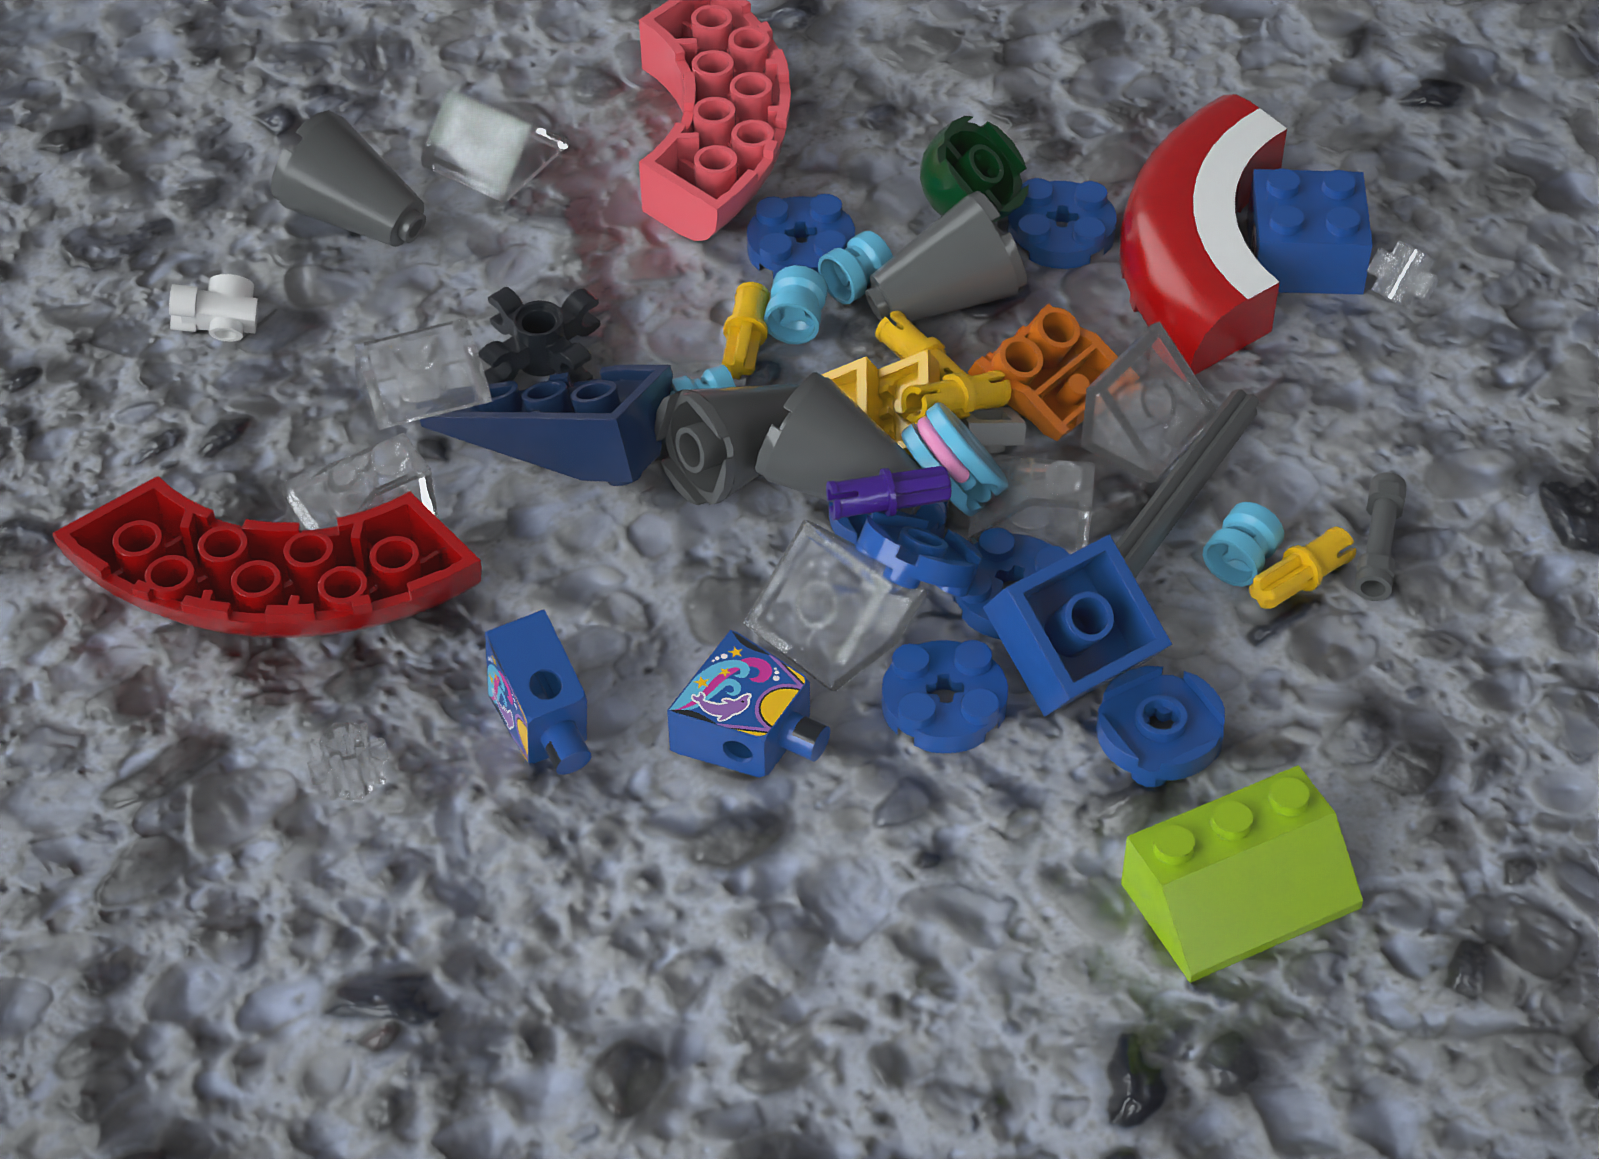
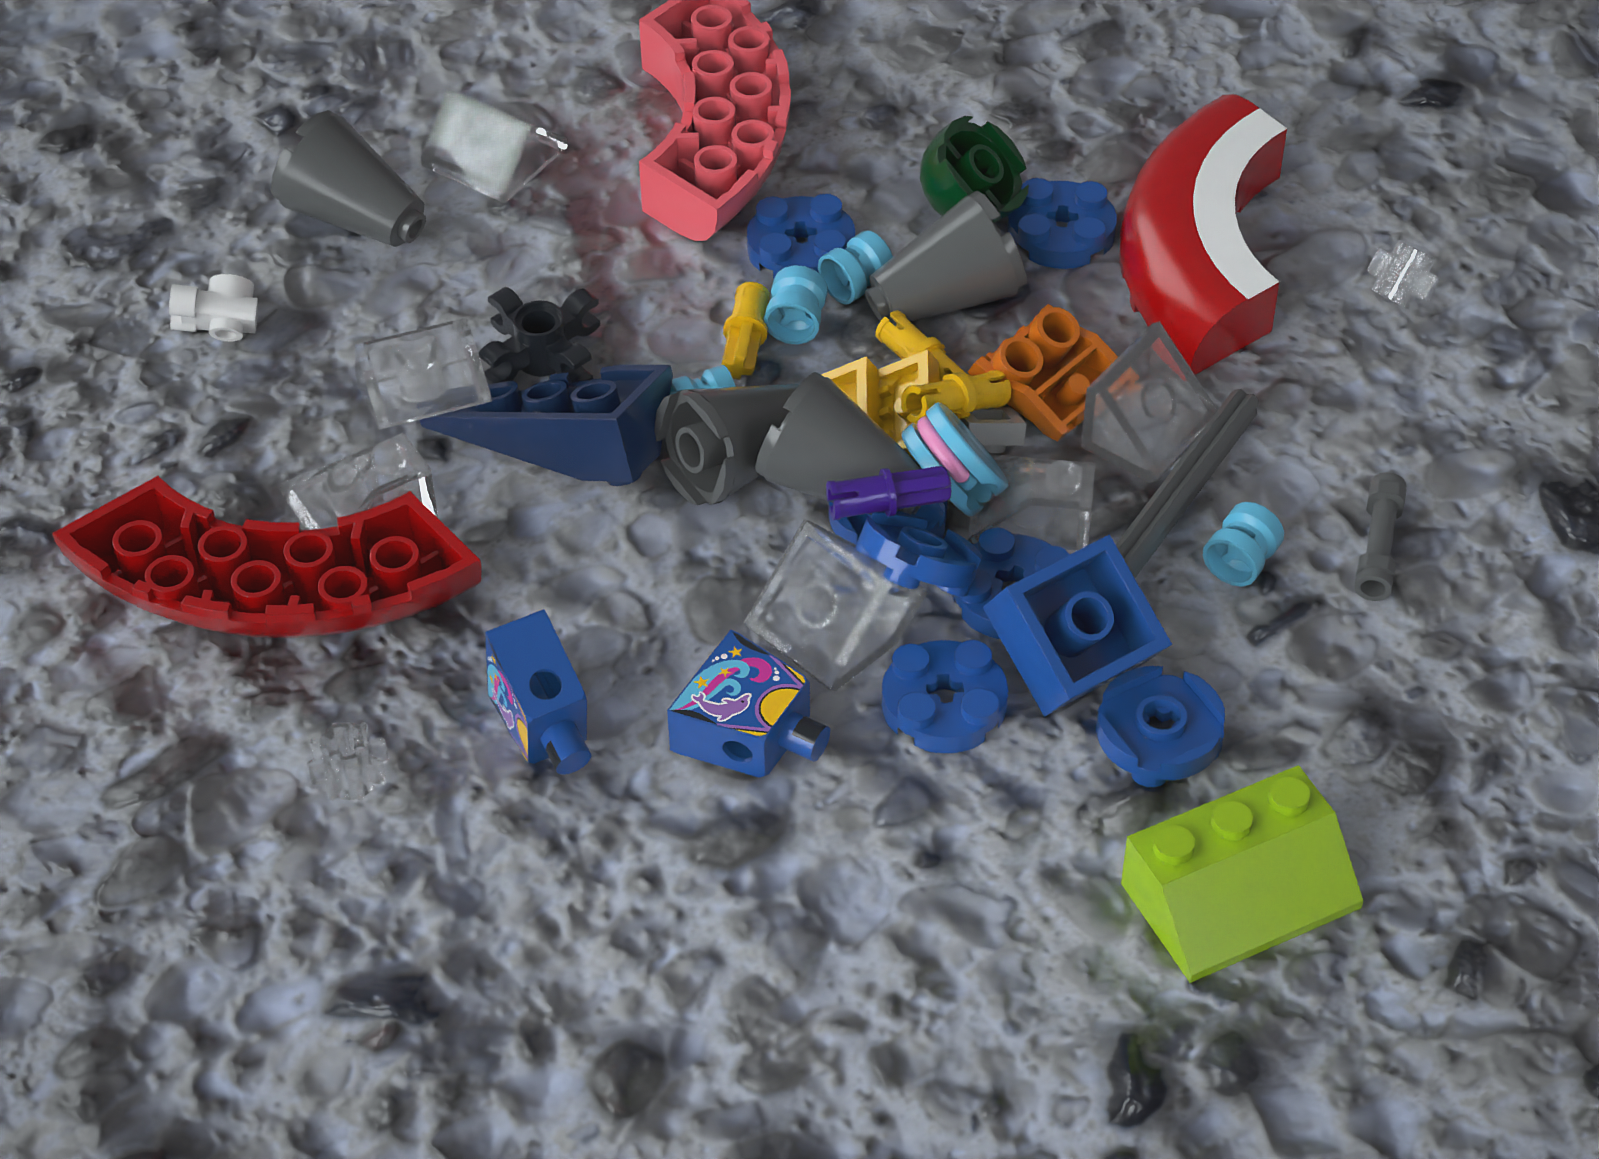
blue brick [1247,168,1373,295] -> none
yellow axle [1249,526,1356,609] -> none

